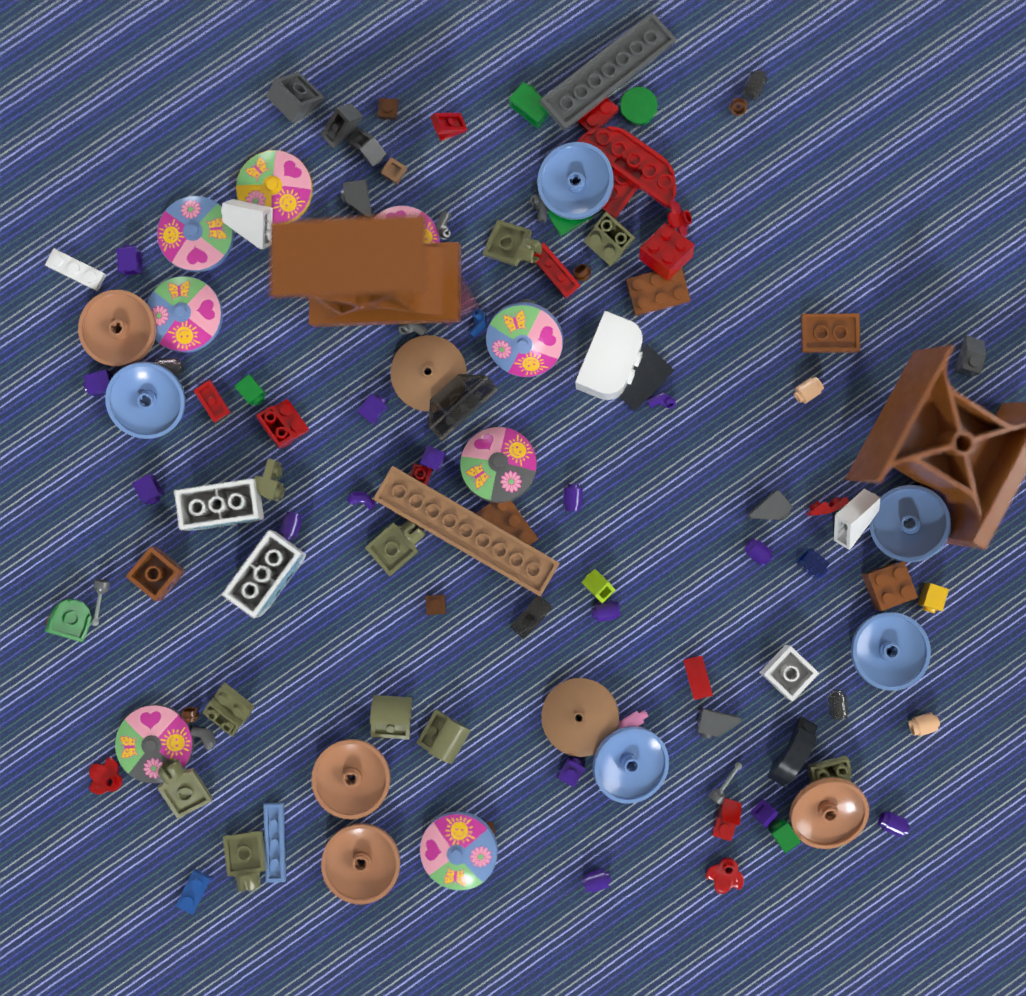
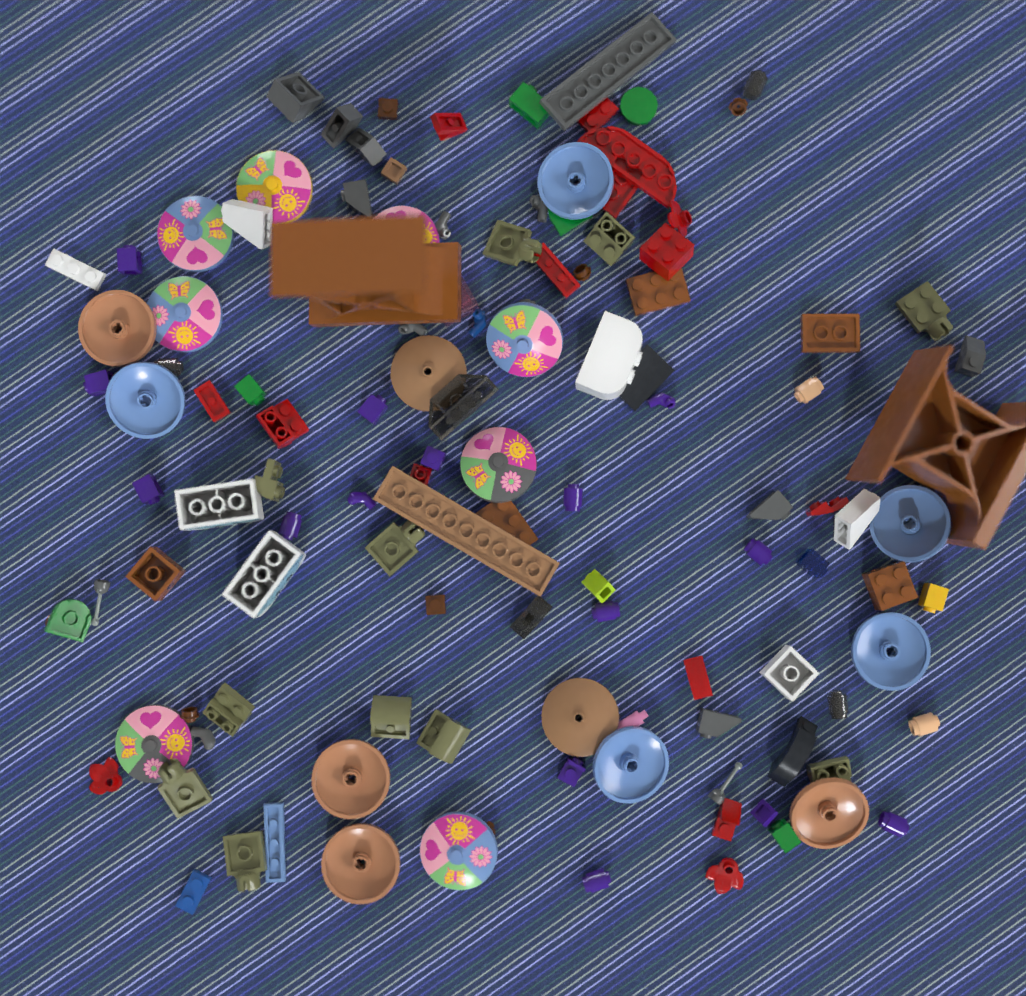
none -> olive plate [895,281,953,341]

